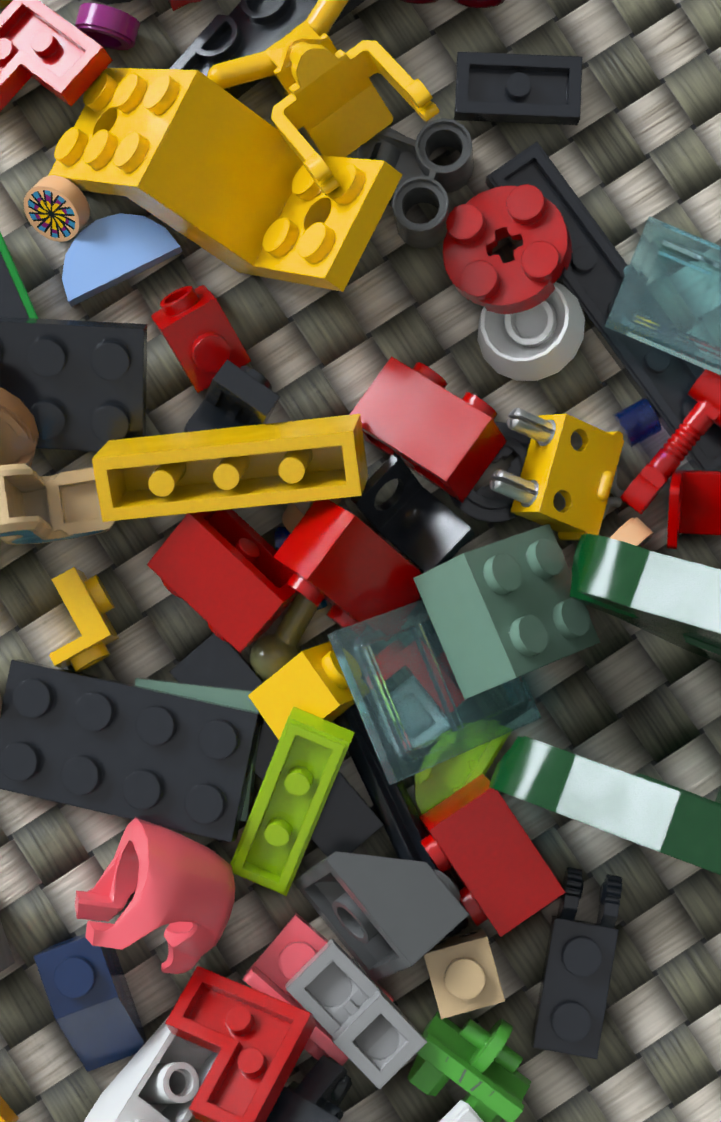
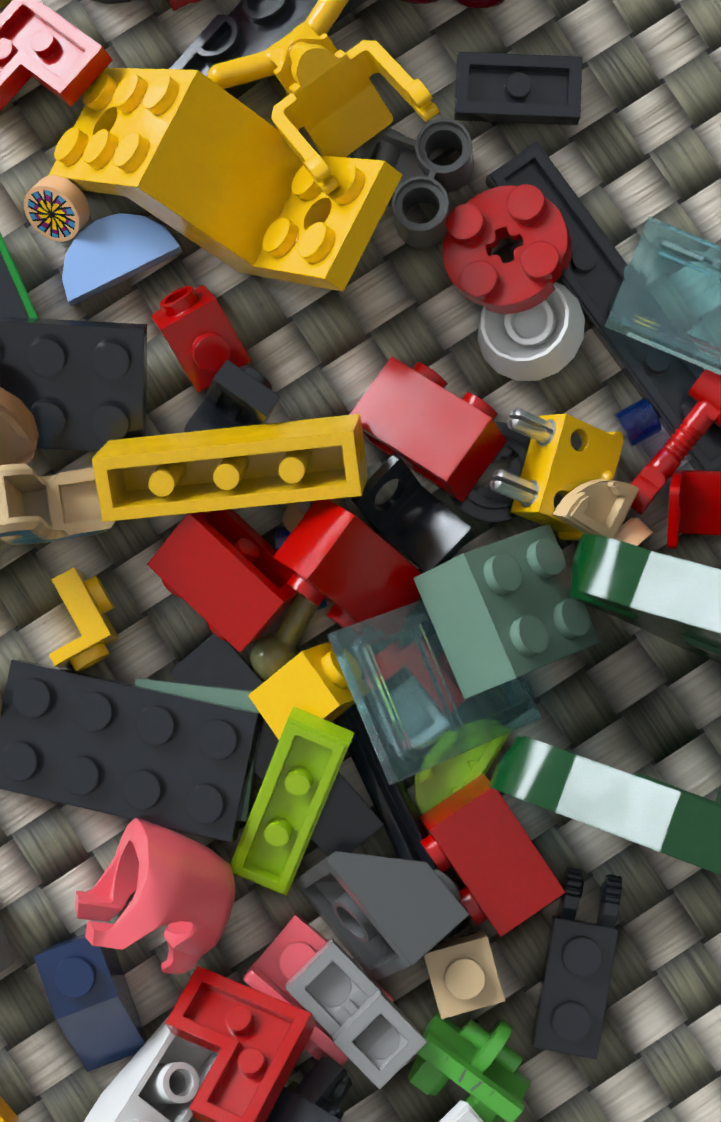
magenta tile [75,3,140,50] -> none
none -> tan tile [553,479,640,539]

